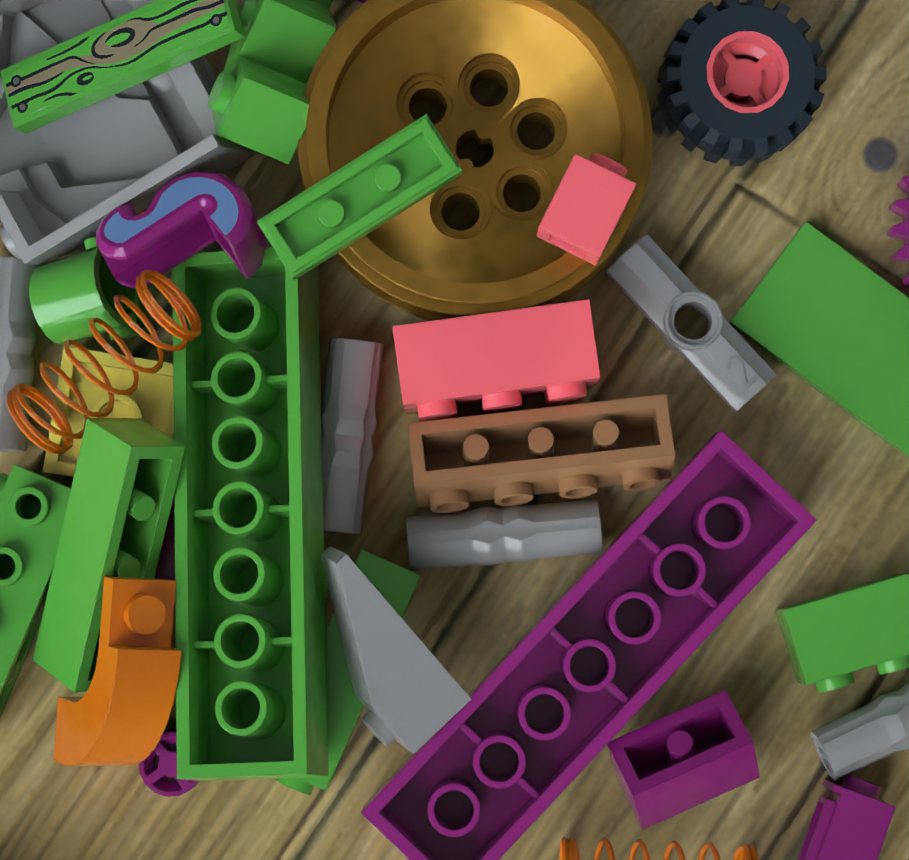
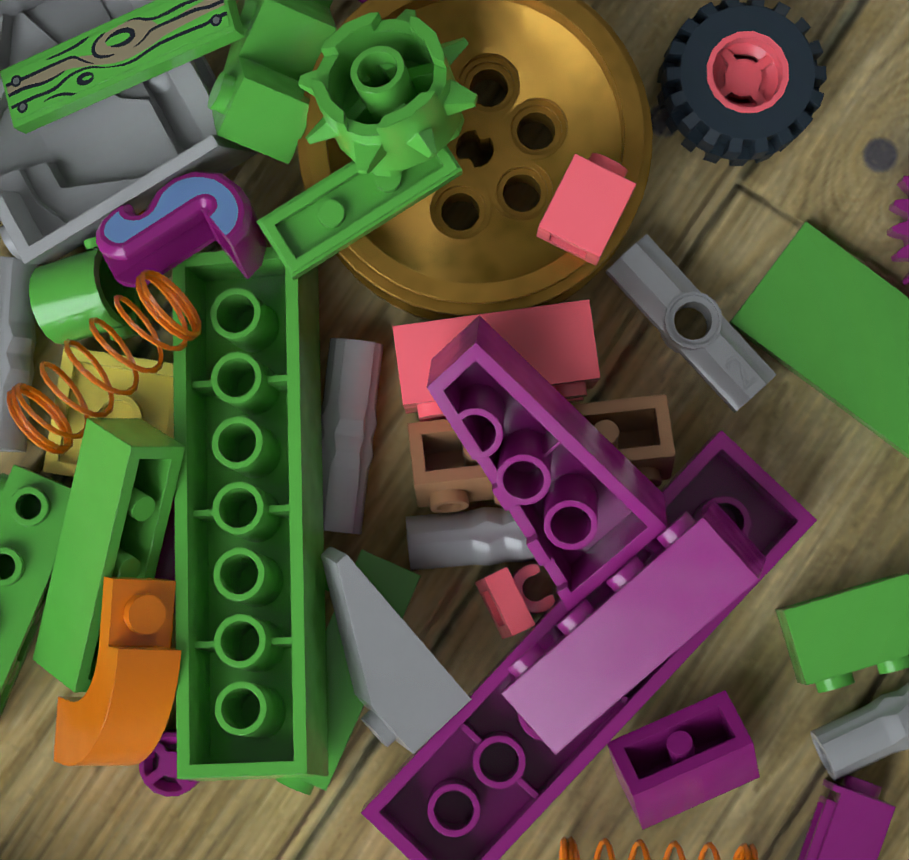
none -> bright green brick [298,9,478,177]
none -> magenta wedge [427,315,667,611]
none -> coral tile [475,564,555,639]
none -> magenta wedge [501,500,767,755]

